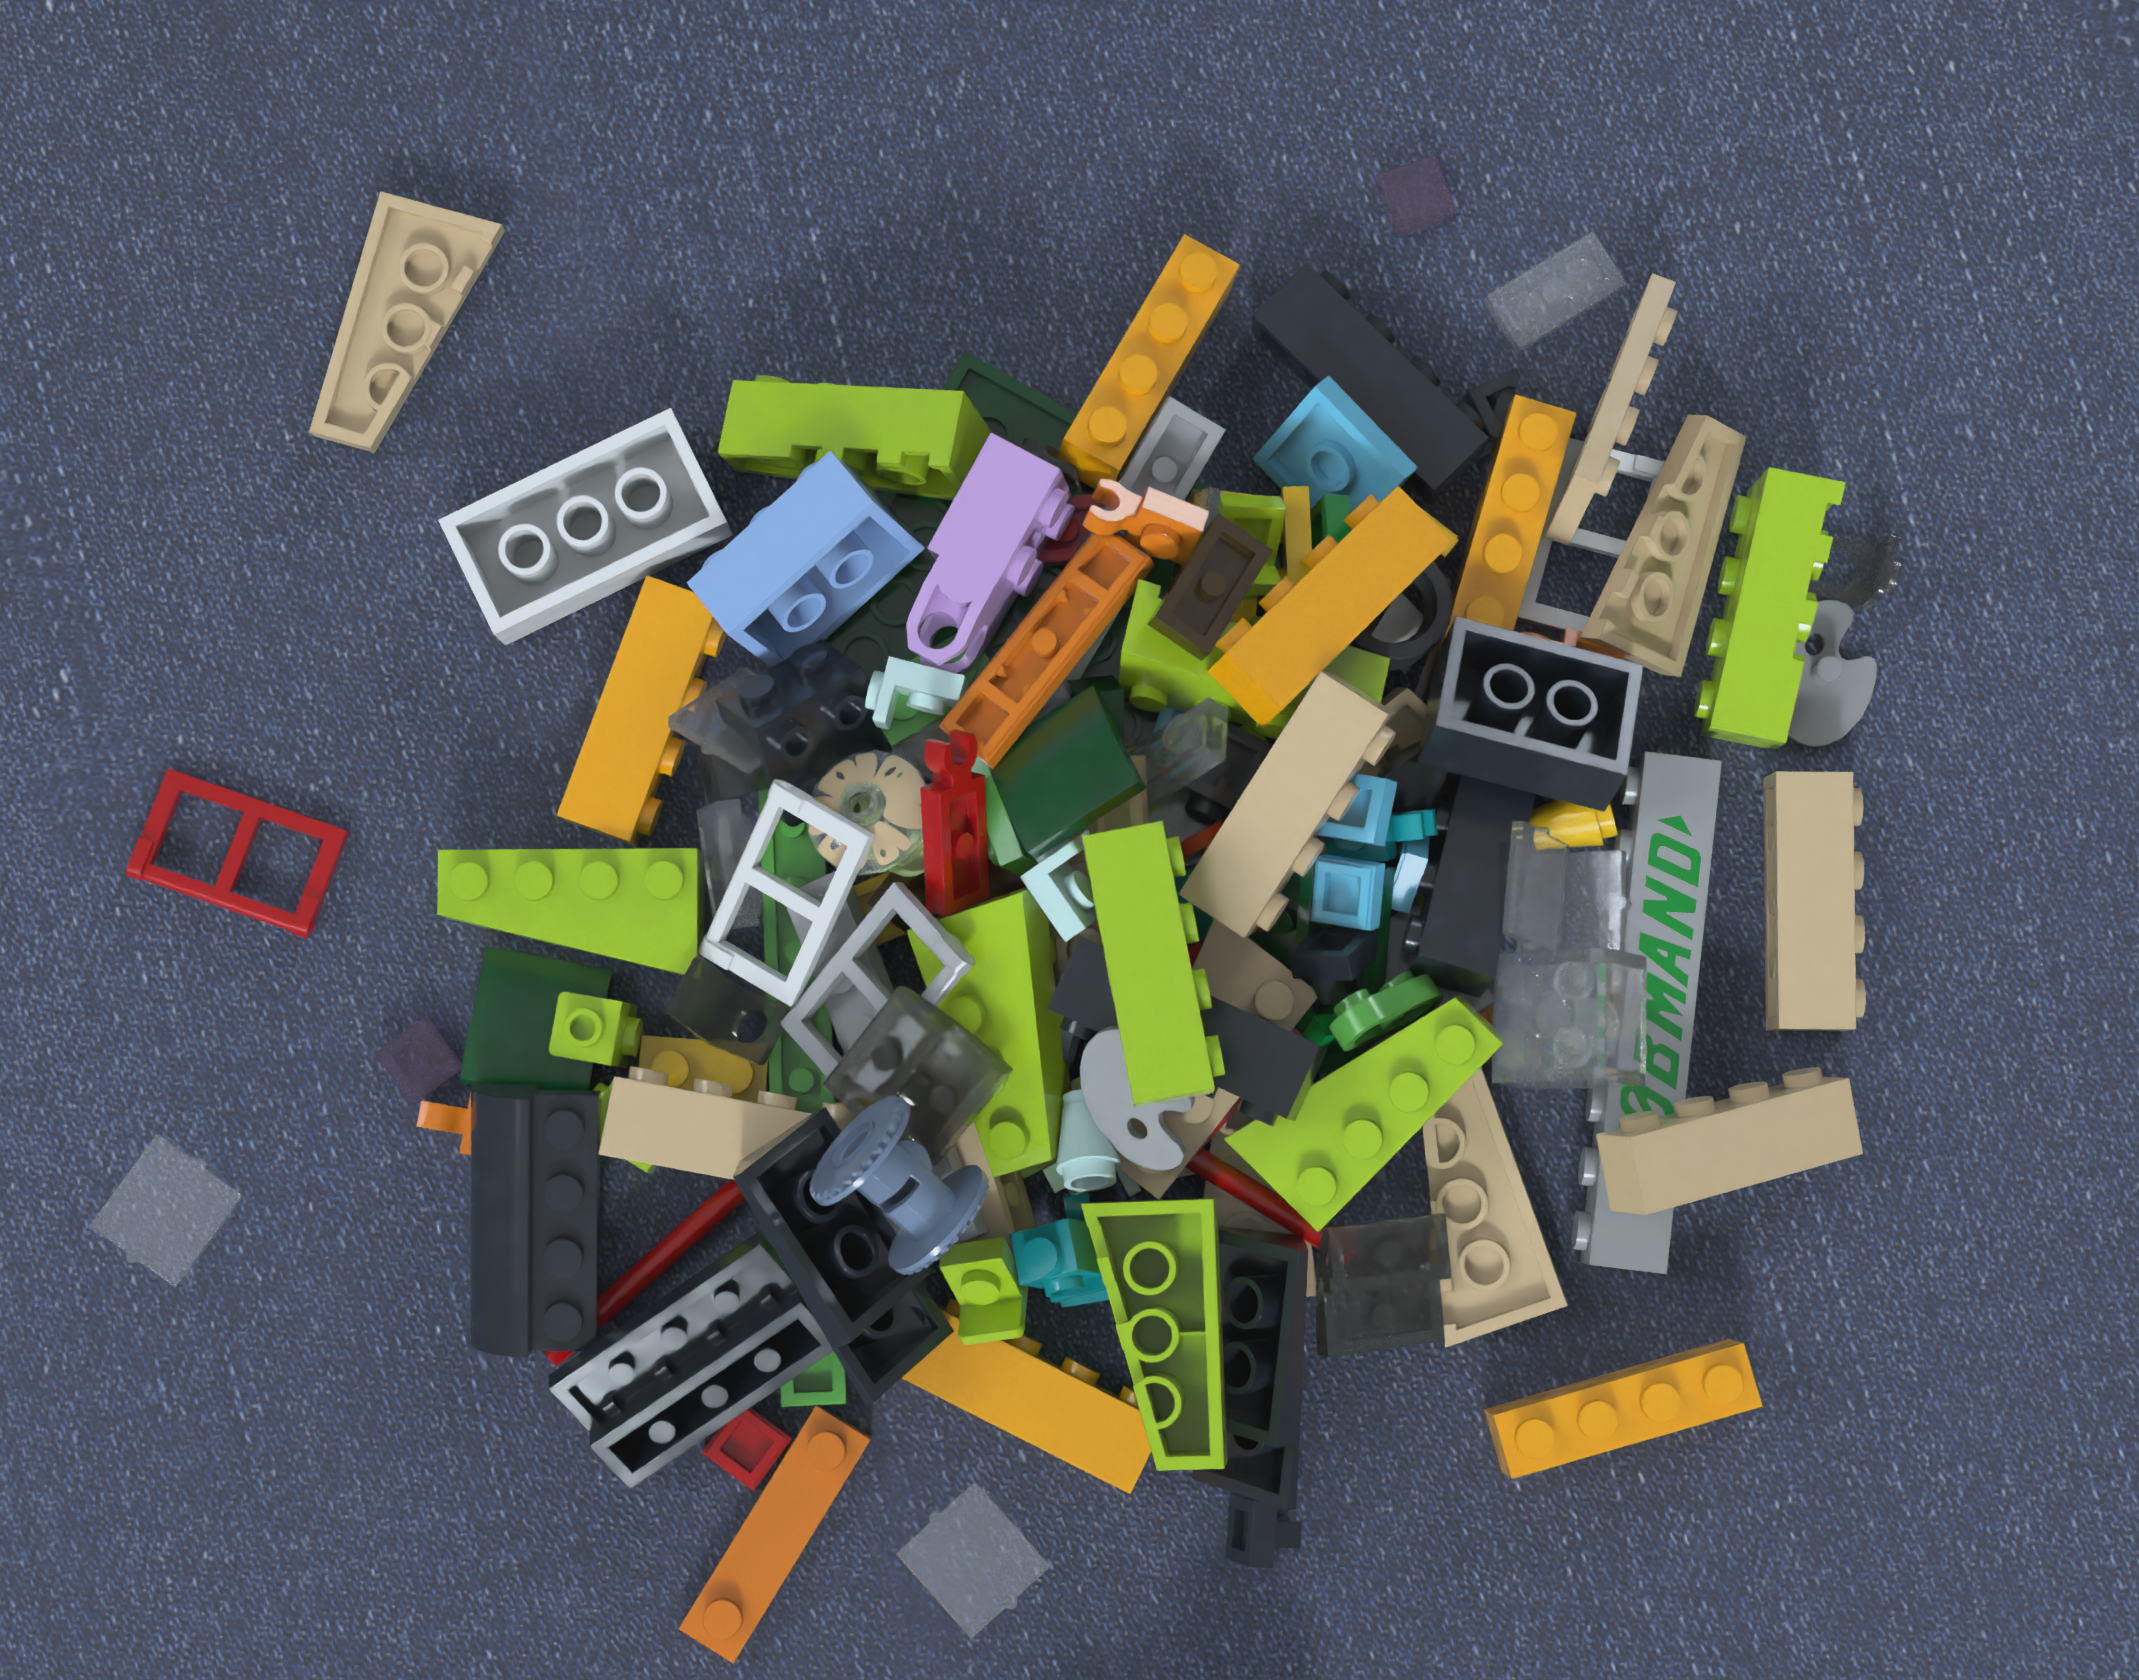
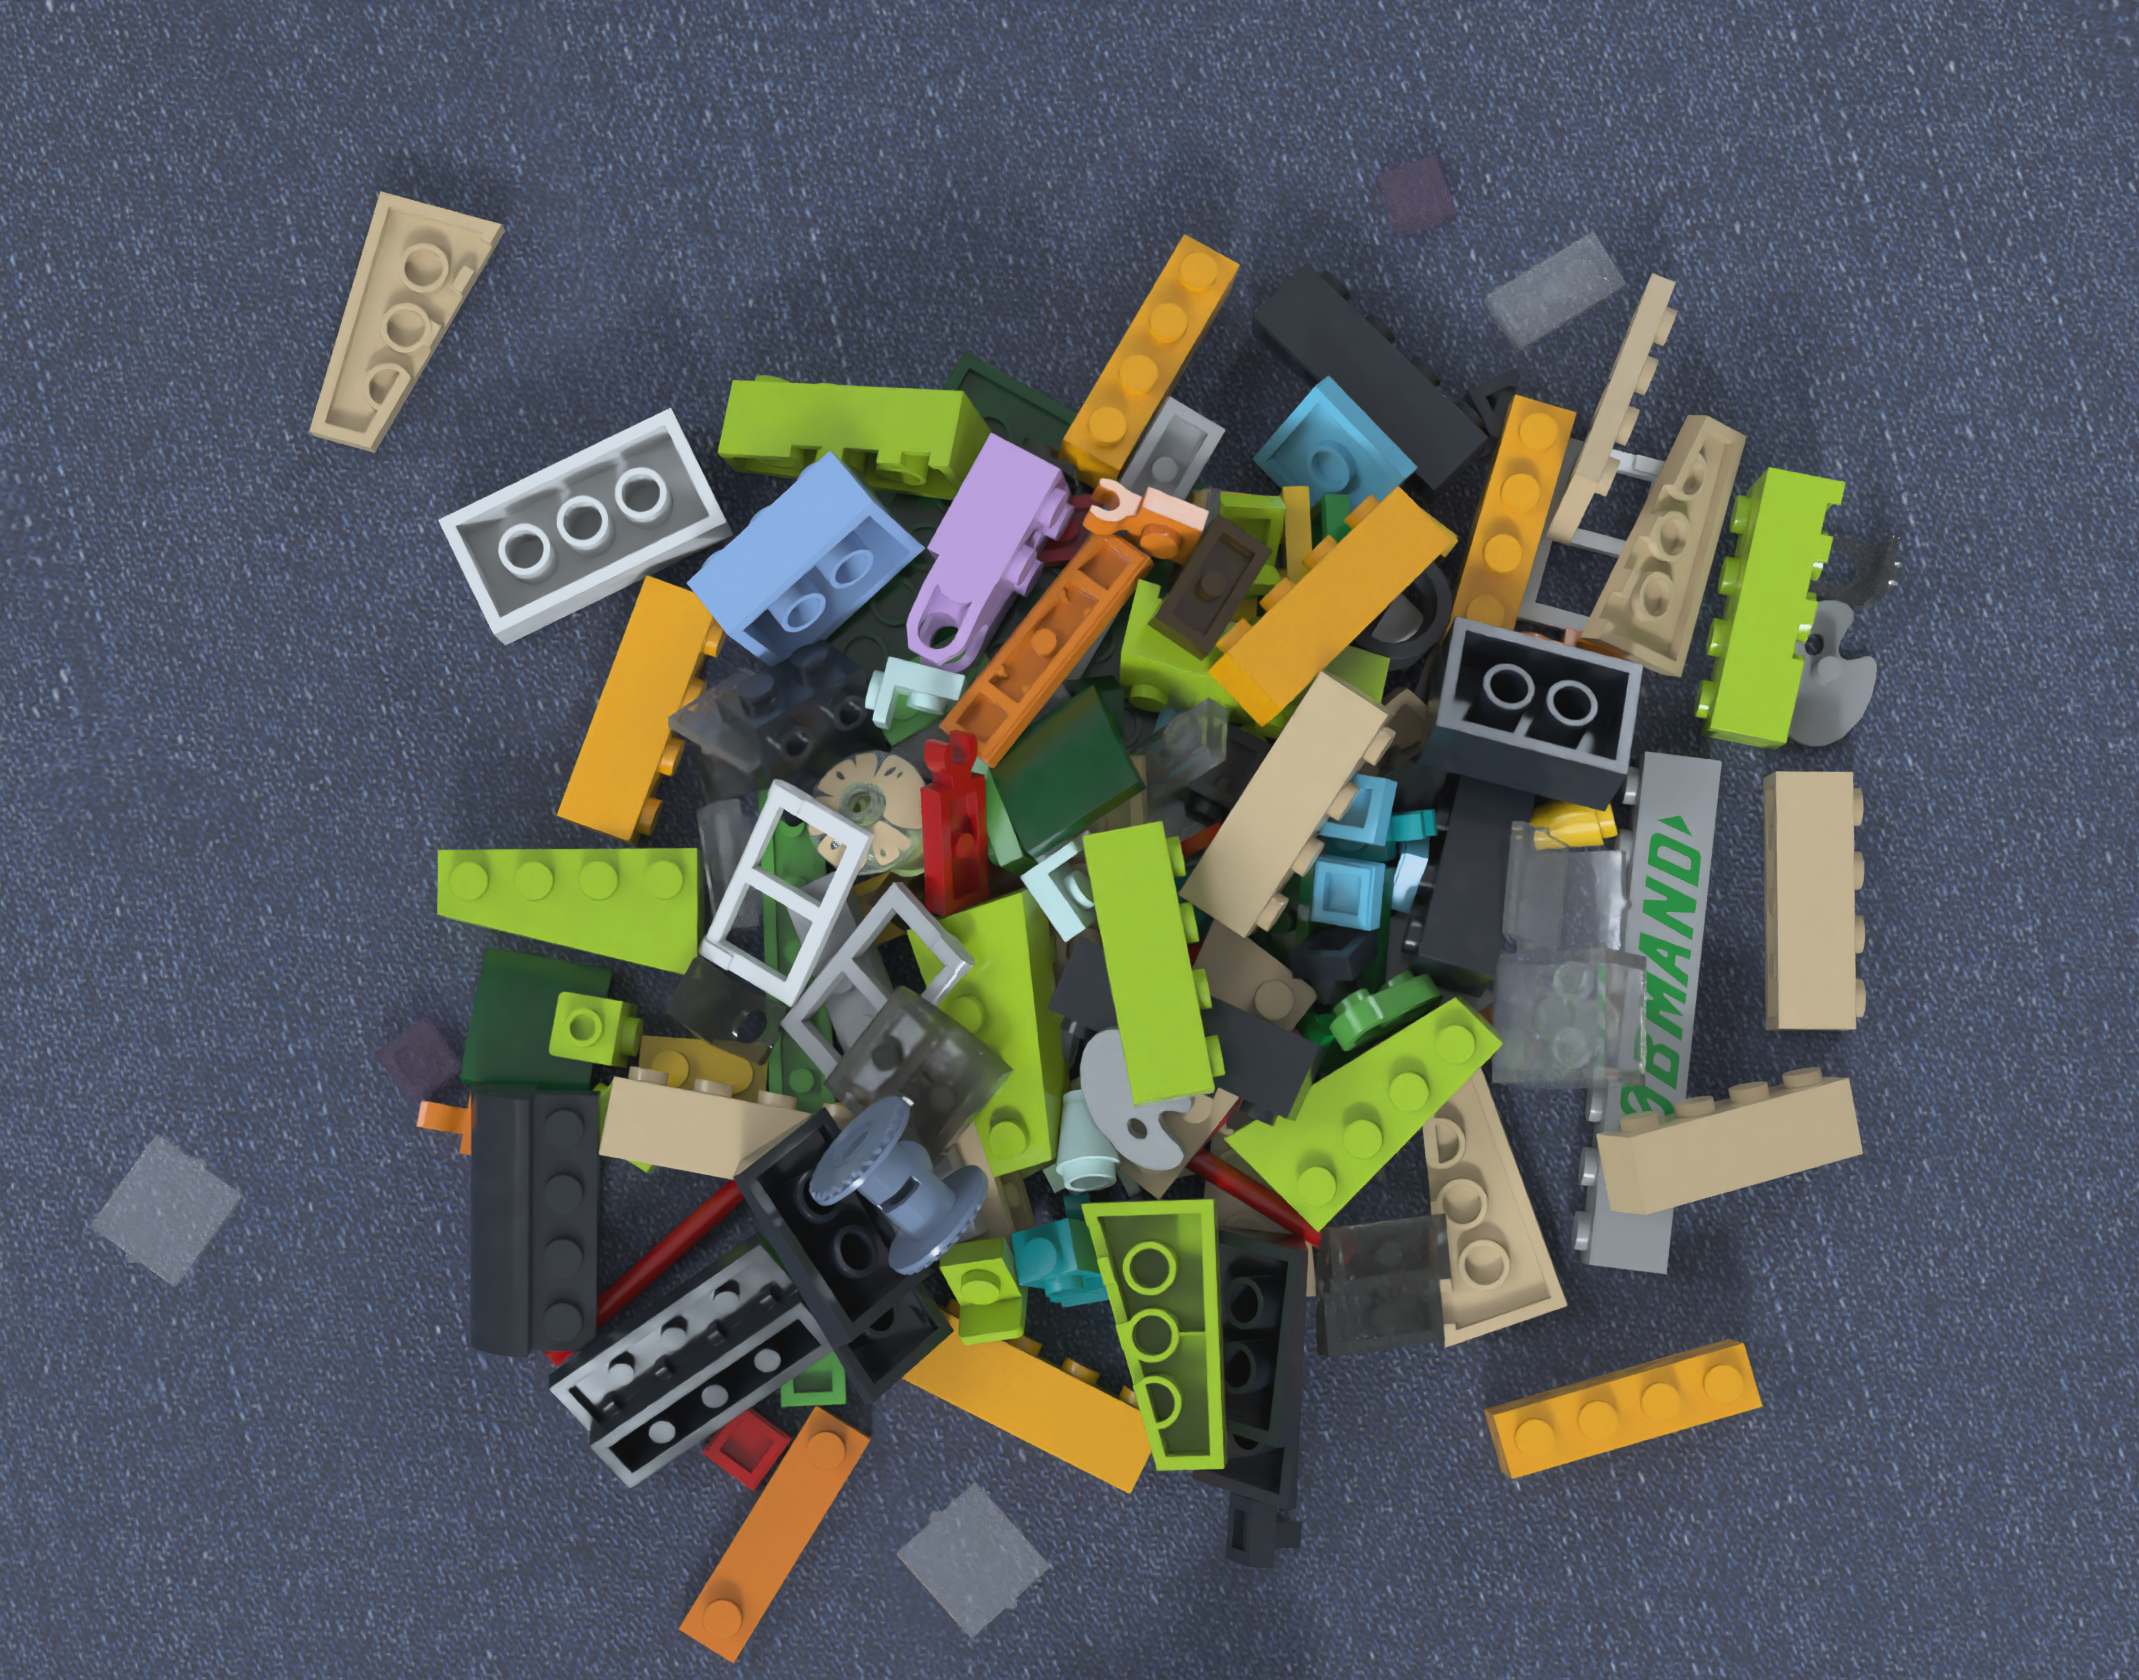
red window [126,768,350,939] -> none

